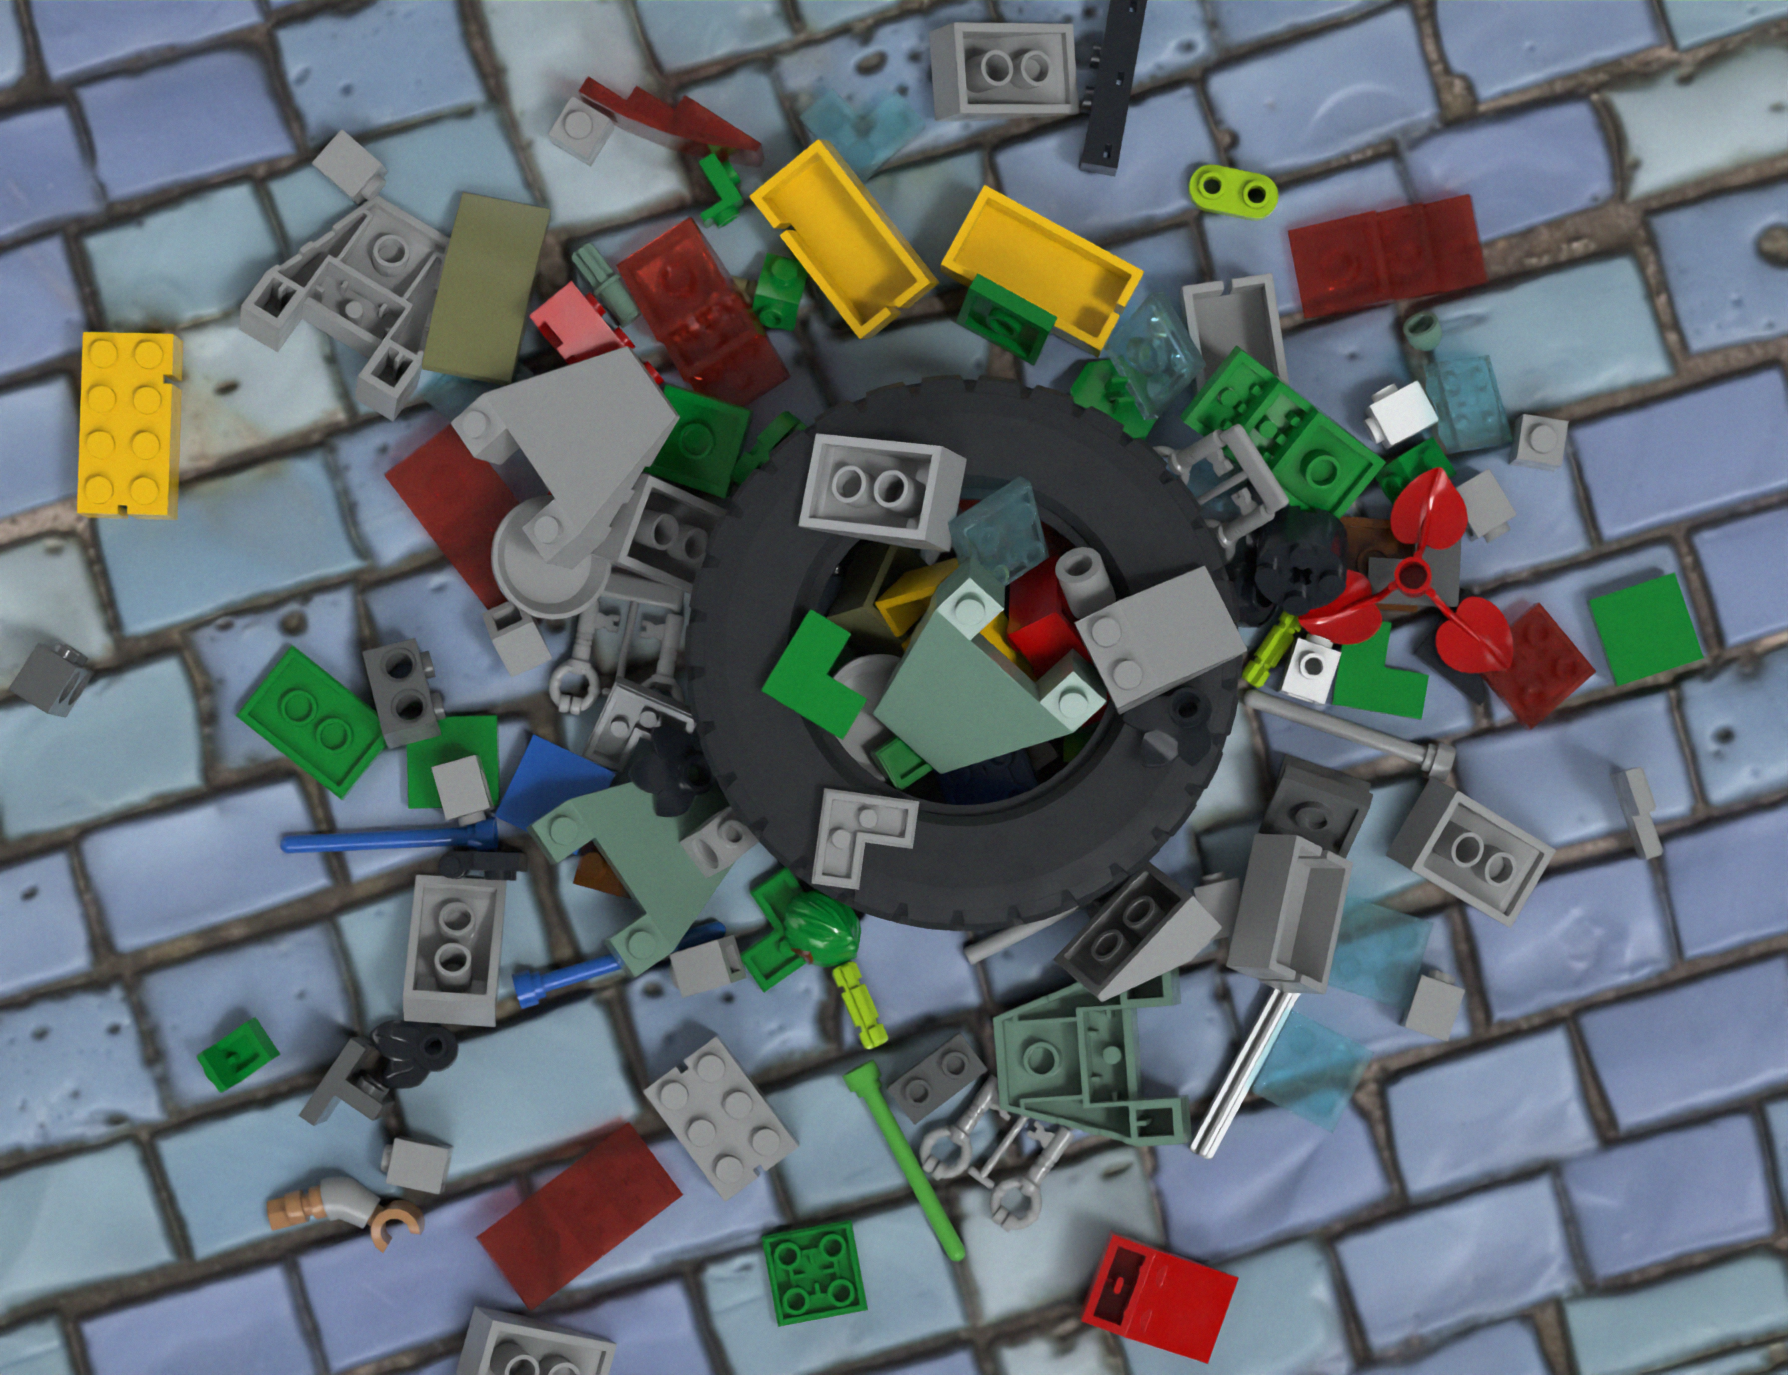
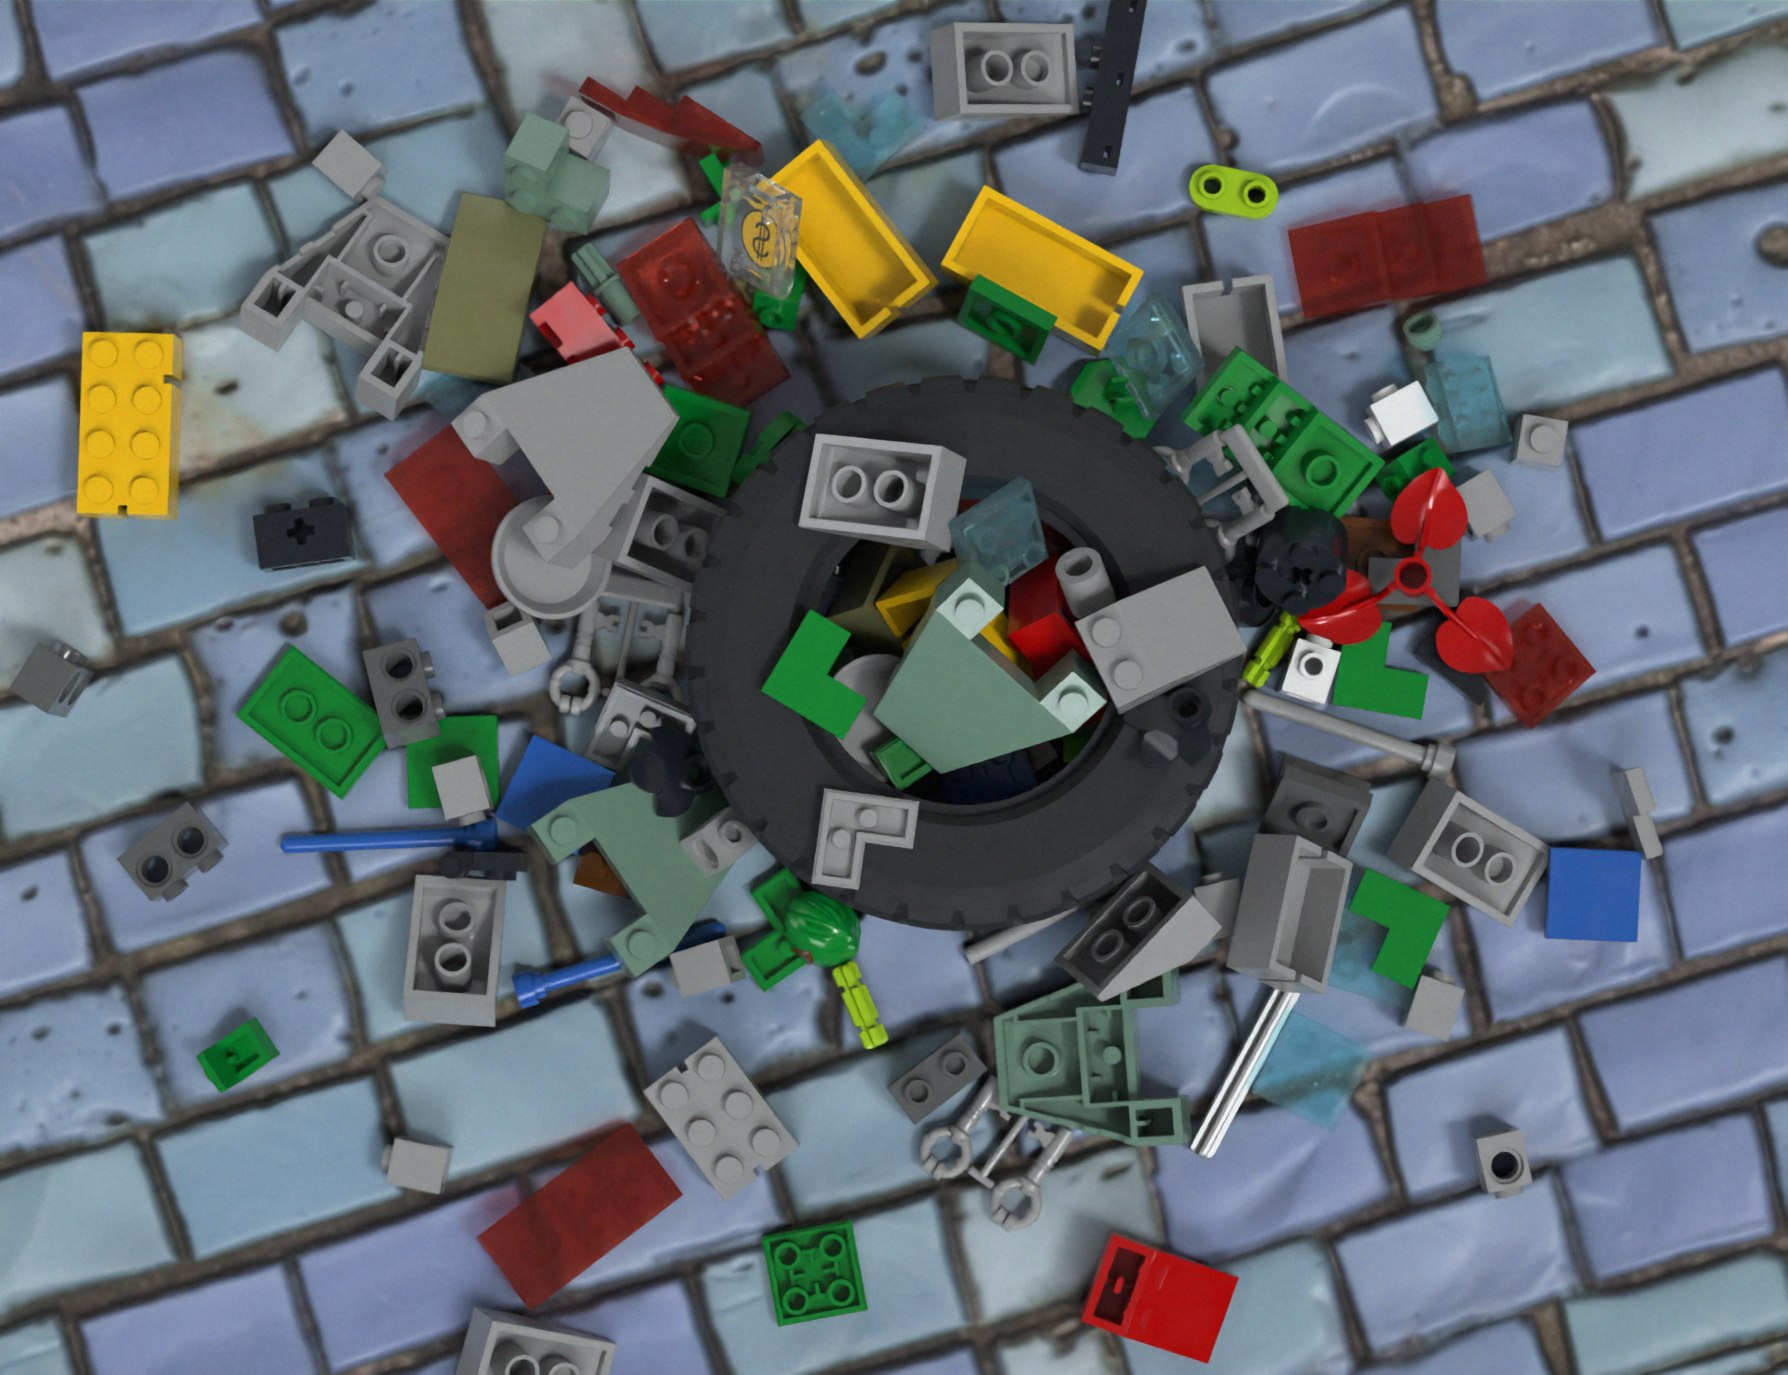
medium nougat piece [267,1176,425,1253] -> none
dark grey bracket [298,1035,395,1126] -> none
black plate [369,1012,459,1089] -> none
bright green piece [842,1059,966,1261] -> none
green tile [1586,572,1704,687] -> none
none -> dark grey brick [117,801,229,903]
none -> black brick [252,497,356,573]
none -> sand green brick [504,112,610,236]
none -> clear container [715,162,803,300]
none -> green tile [1347,868,1451,989]
none -> light grey brick [1470,1127,1533,1199]
none -> blue tile [1544,846,1642,942]

